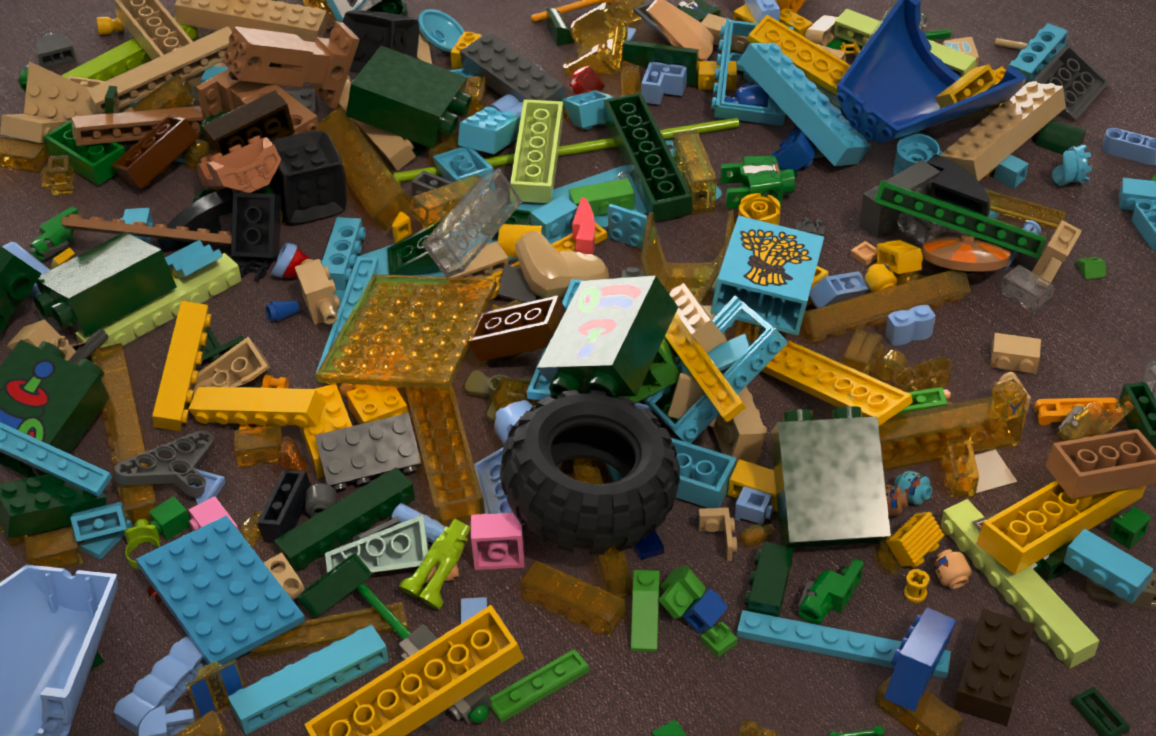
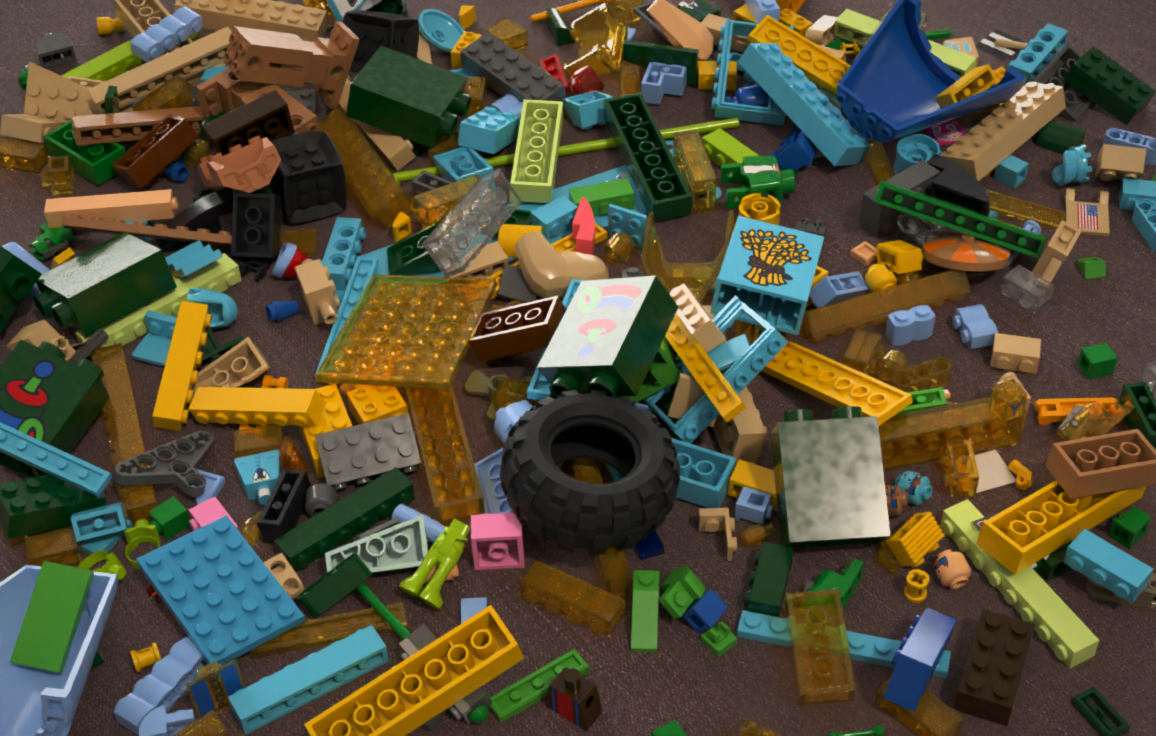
none -> bright green tile [10,561,94,674]
none -> light nougat brick [44,189,178,228]
none -> lime piece [78,550,126,580]
none -> light blue brick [130,7,203,62]
none -> yellow bush [130,642,161,673]
none -> medium azure bracket [131,310,177,367]
none -> blue cone [162,163,189,182]
none -> medium azure hair [186,288,238,330]
none -> medium azure torso [234,449,283,505]
none -> clear yellow piece [282,229,317,256]
none -> yellow slope [458,5,476,30]
none -> clear yellow torso [486,17,528,51]
none -> red plate [540,54,570,93]
none -> dark brown torso [545,668,602,731]
none -> clear yellow head [603,232,634,264]
none -> lime brick [701,128,759,173]
none -> clear yellow brick [785,589,855,706]
none -> clear yellow tile [864,139,895,186]
none -> sticker [924,120,965,146]
none -> light blue brick [952,304,998,349]
none -> black sticker [975,29,1028,60]
none -> yellow arm [1008,459,1033,490]
none -> dark green brick [1064,47,1156,125]
none -> tan flag [1064,188,1110,236]
none -> green brick [1077,343,1117,380]
none -> tan brick [1095,144,1146,183]

